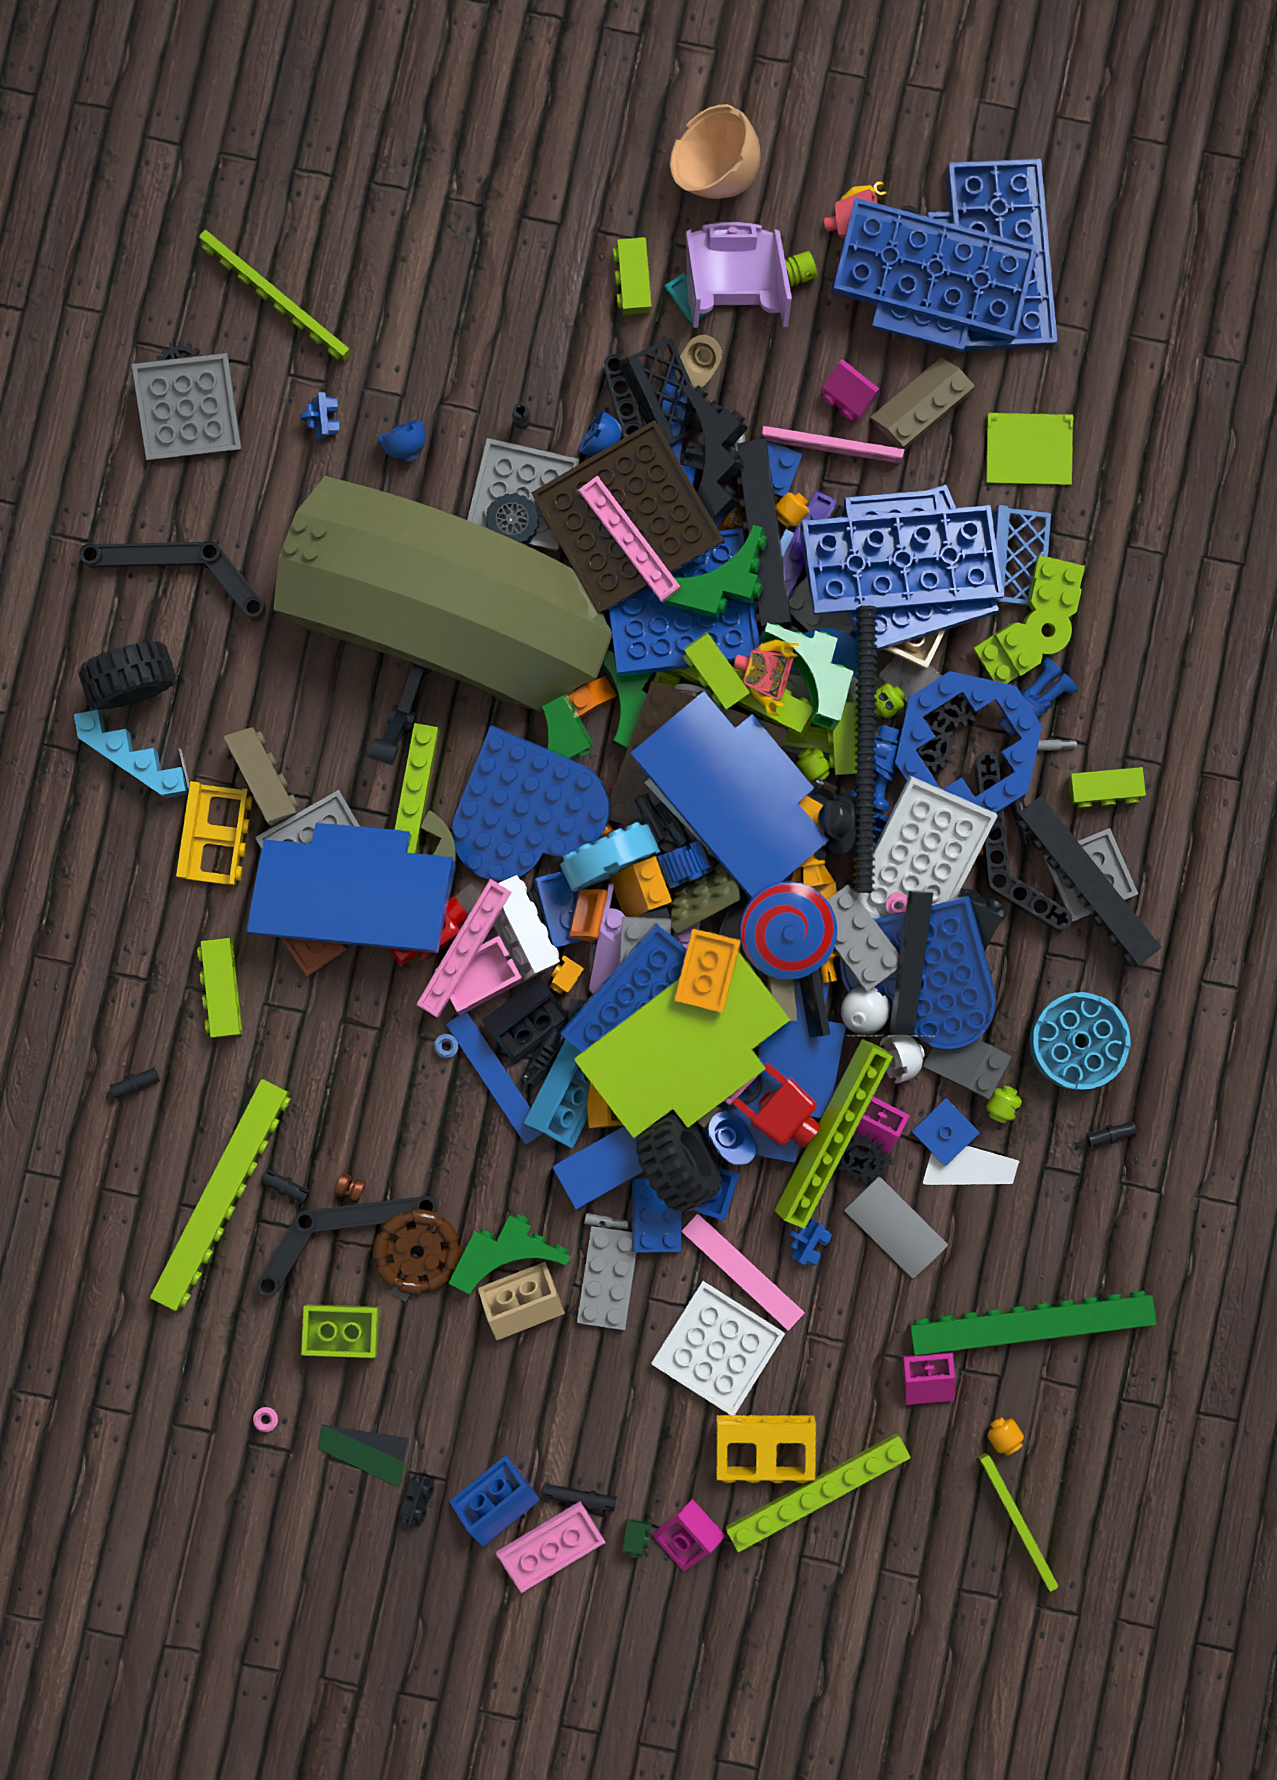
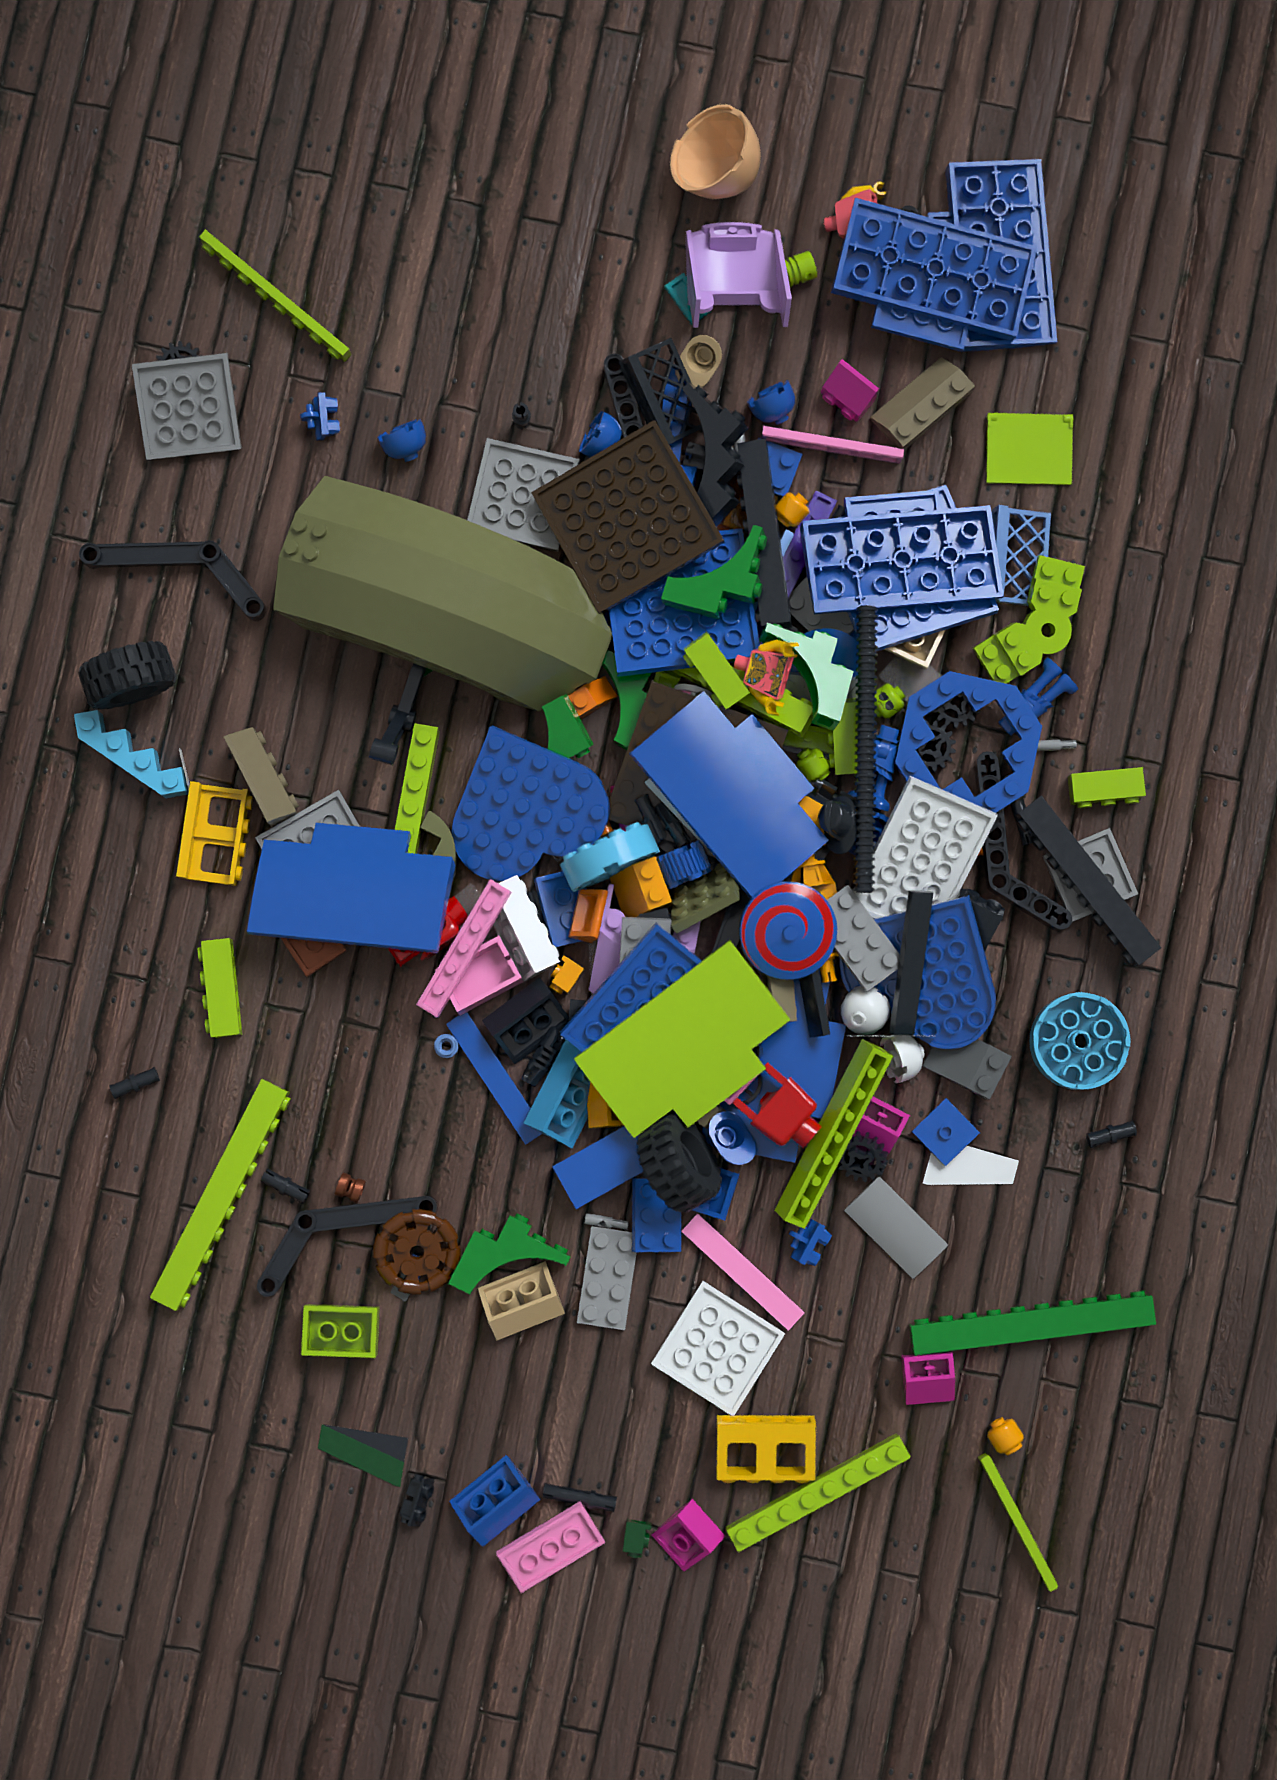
bright pink plate [253,1407,278,1432] -> none
wheel [486,493,539,545] -> none
bright pink tile [578,476,682,603] -> none
lime brick [613,237,652,315] -> none
light orange plate [675,929,741,1013] -> none
bright pink plate [885,892,908,915] -> none
lime head [986,1085,1022,1123] -> none
none -> blue cylinder [747,380,795,424]

